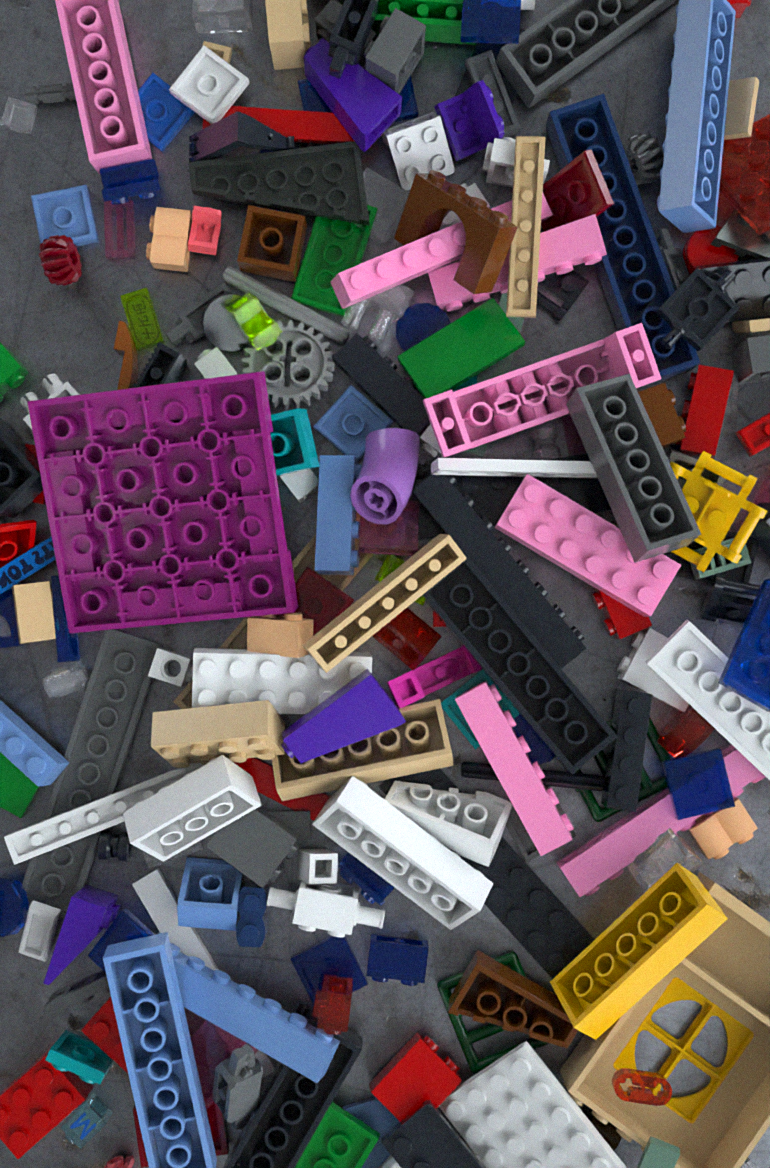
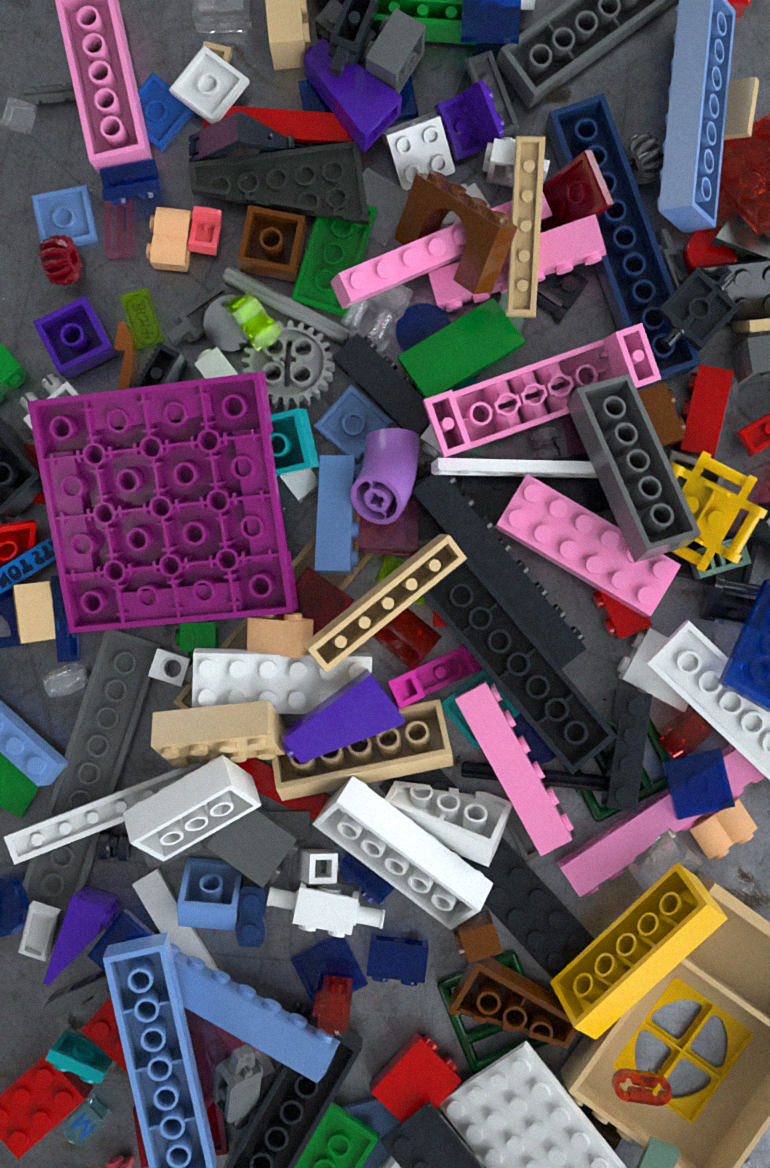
none -> dark purple brick [33,296,118,380]
none -> green brick [175,622,219,657]
none -> reddish brown brick [453,910,503,963]

